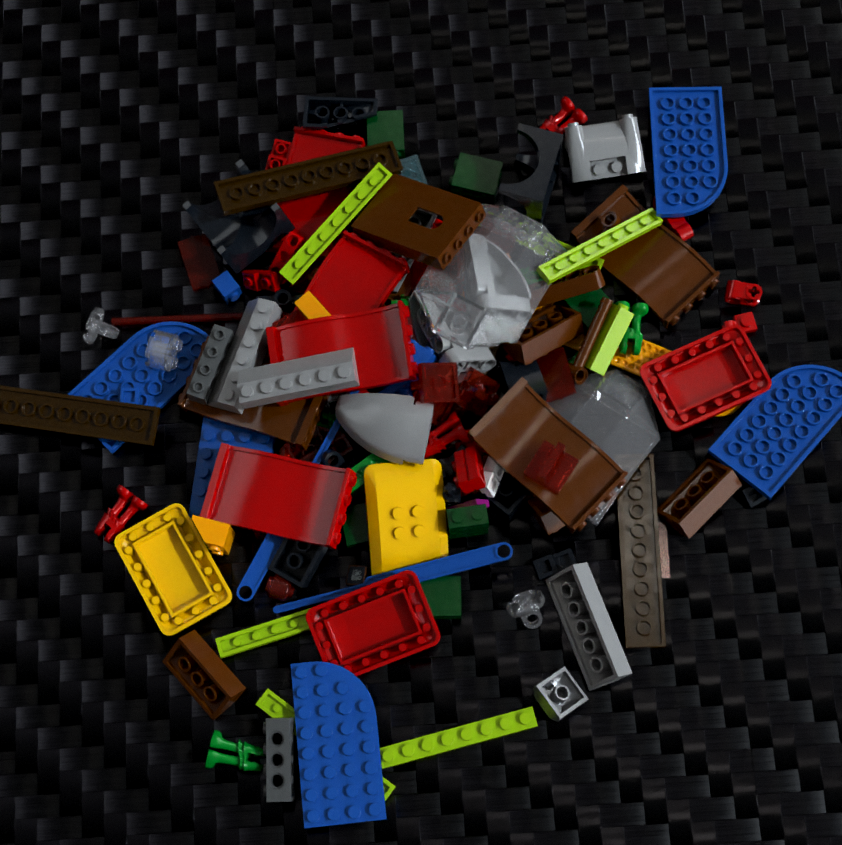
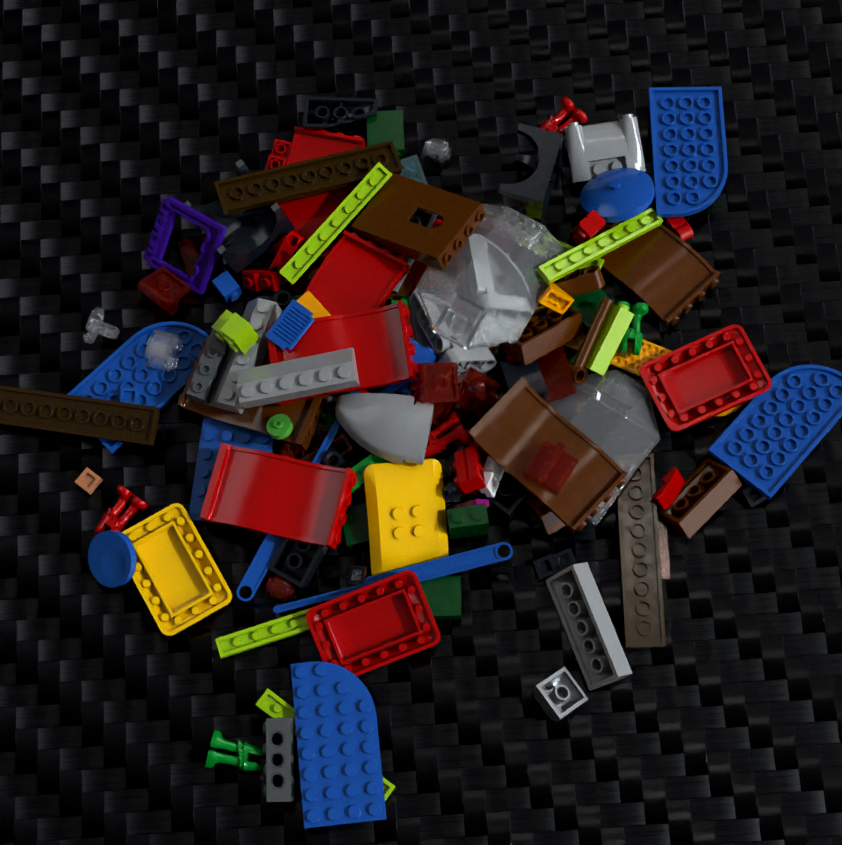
clear red piece [111,310,293,325] -> none
reddish brown slope [162,629,246,720] -> none
light orange slope [191,515,235,556] -> none
lime plate [380,706,538,769] -> none
dark green brick [449,152,503,202] -> none
clear tile [506,590,545,629] -> none
red plate [722,312,758,333] -> none
red piece [724,280,763,306] -> none
none -> nougat plate [75,467,103,495]
none -> blue piece [88,530,136,588]
none -> clear red bracket [137,266,191,315]
none -> dark purple hinge [143,197,227,295]
none -> lime brick [212,309,260,355]
none -> blue window [265,299,315,351]
none -> bright green wheel [266,414,293,440]
none -> clear head [423,138,451,163]
none -> light orange slope [537,283,575,315]
none -> red brick [572,210,606,245]
none -> blue dish [580,168,655,223]
none -> red slope [652,467,685,511]

